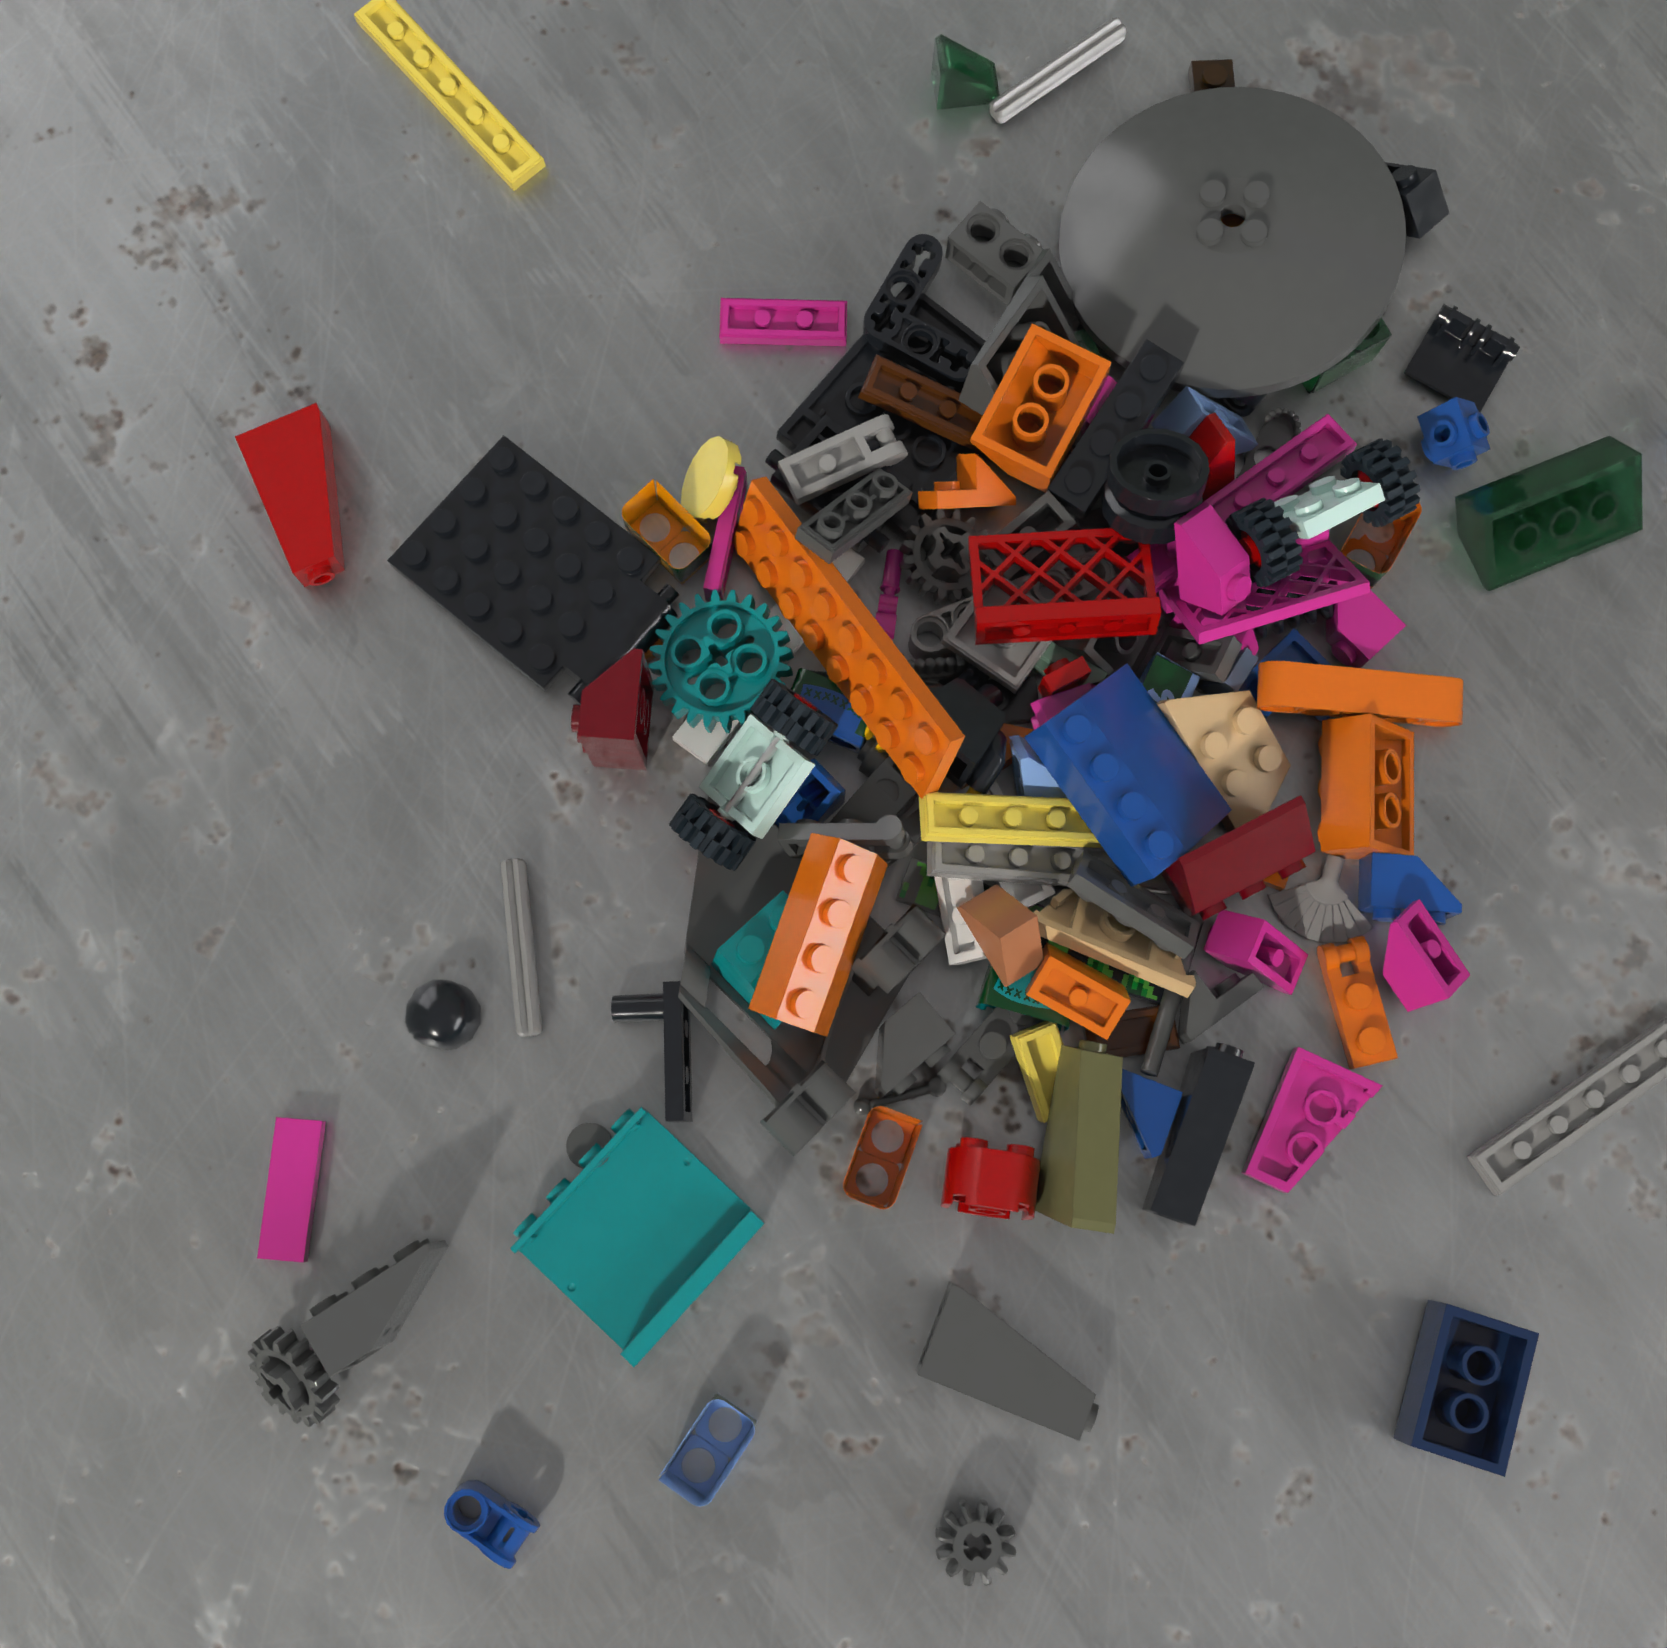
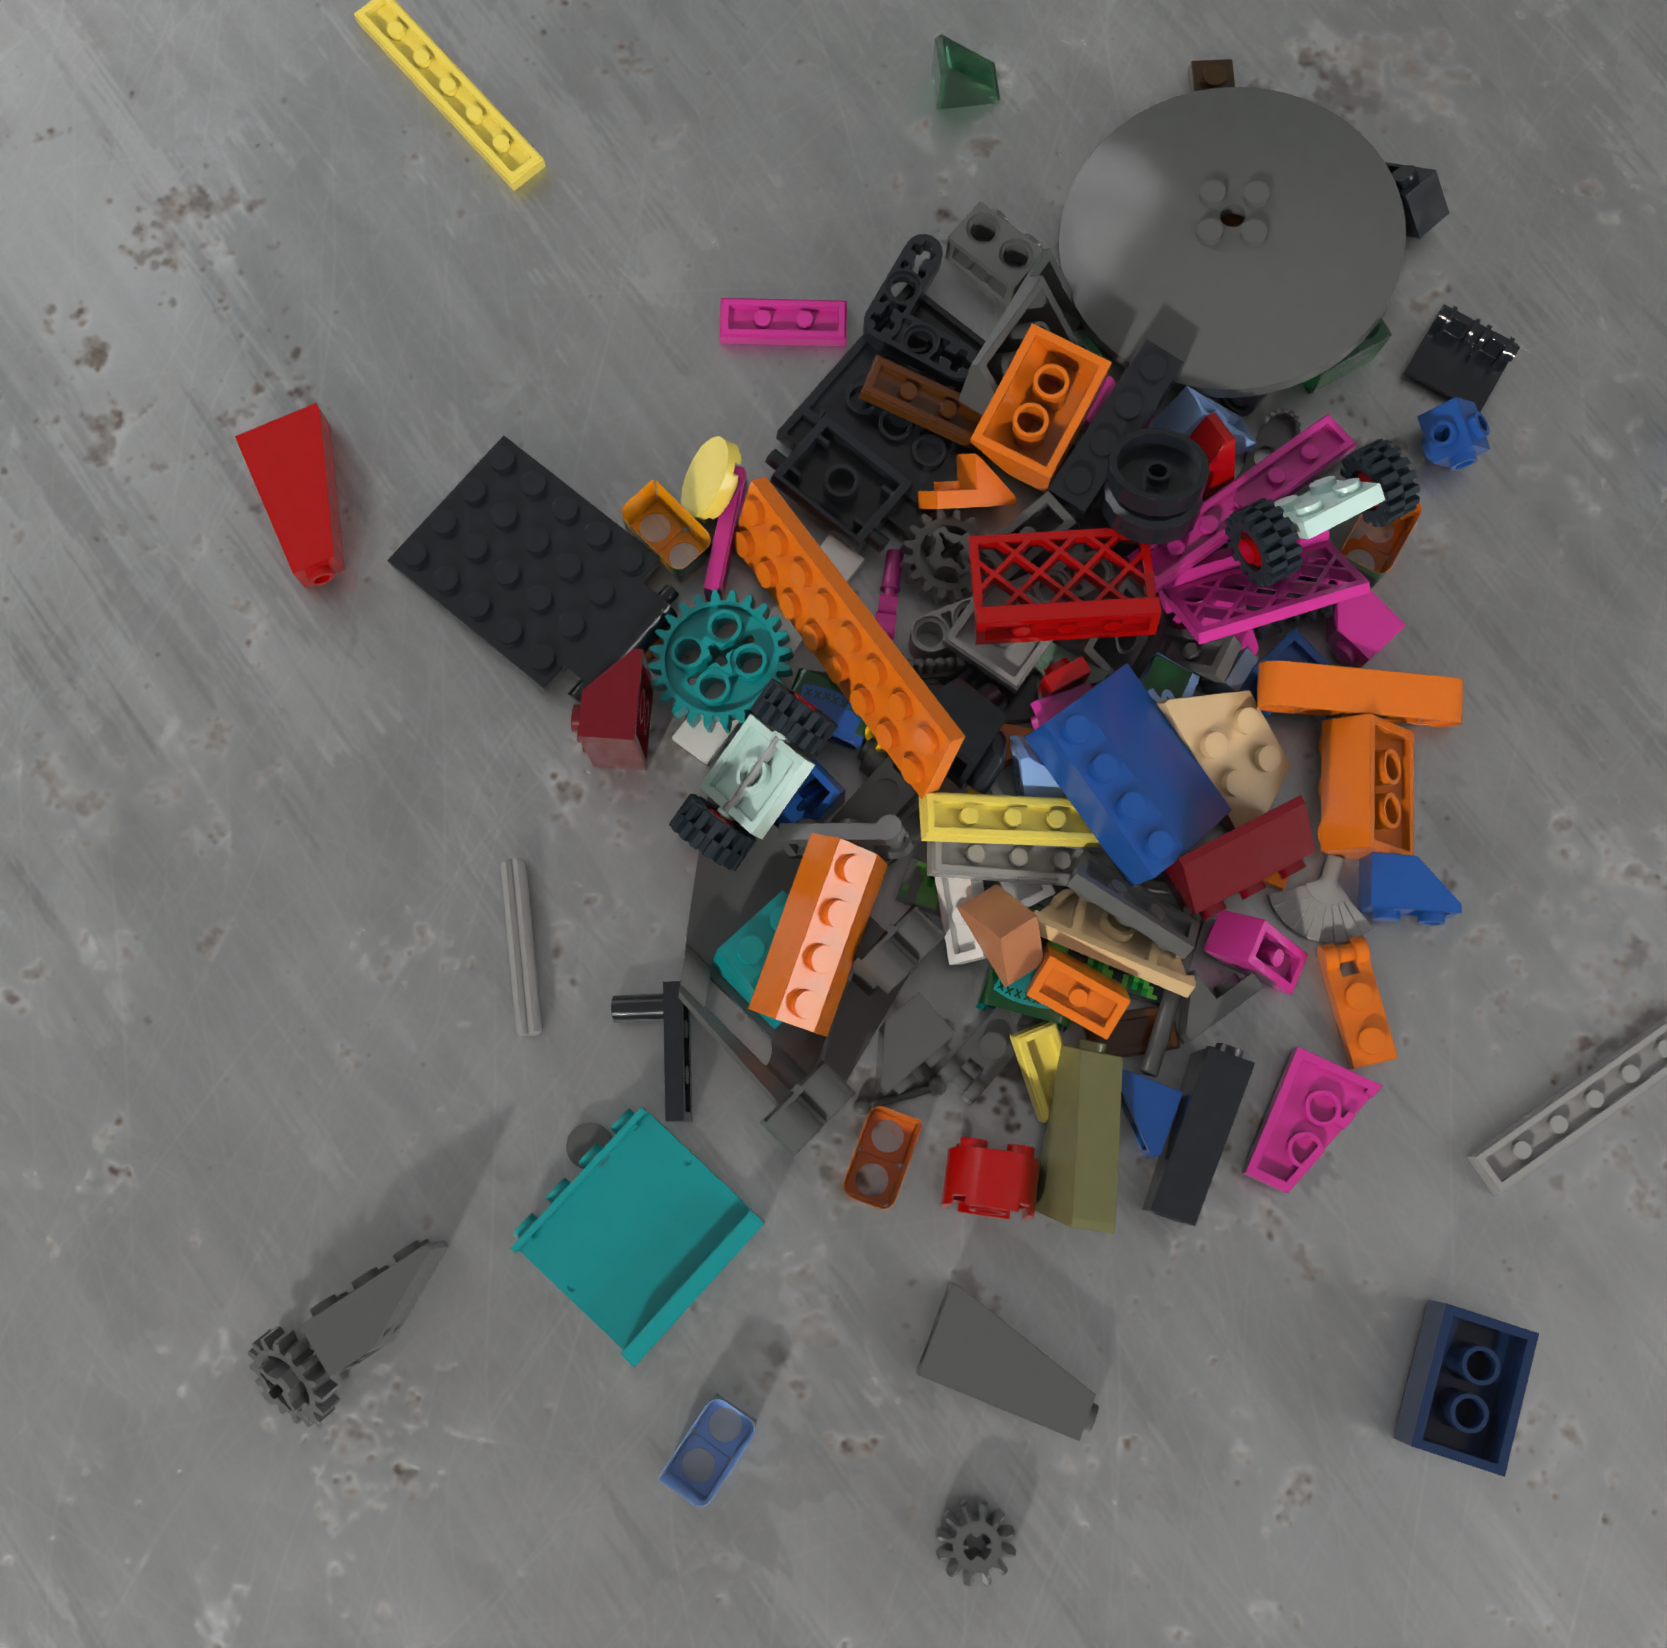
dark pink tile [257,1117,326,1262] -> none
black hair [405,979,481,1050] -> none
blue piece [444,1480,540,1569] -> none
light grey plate [778,414,908,505] -> none
dark grey tile [795,468,913,564] -> none
light grey axle [989,18,1127,124] -> none
dark pink slope [1174,502,1252,616] -> none
dark pink slope [1382,899,1470,1012] -> none
clear green slope [1455,435,1643,591] -> none

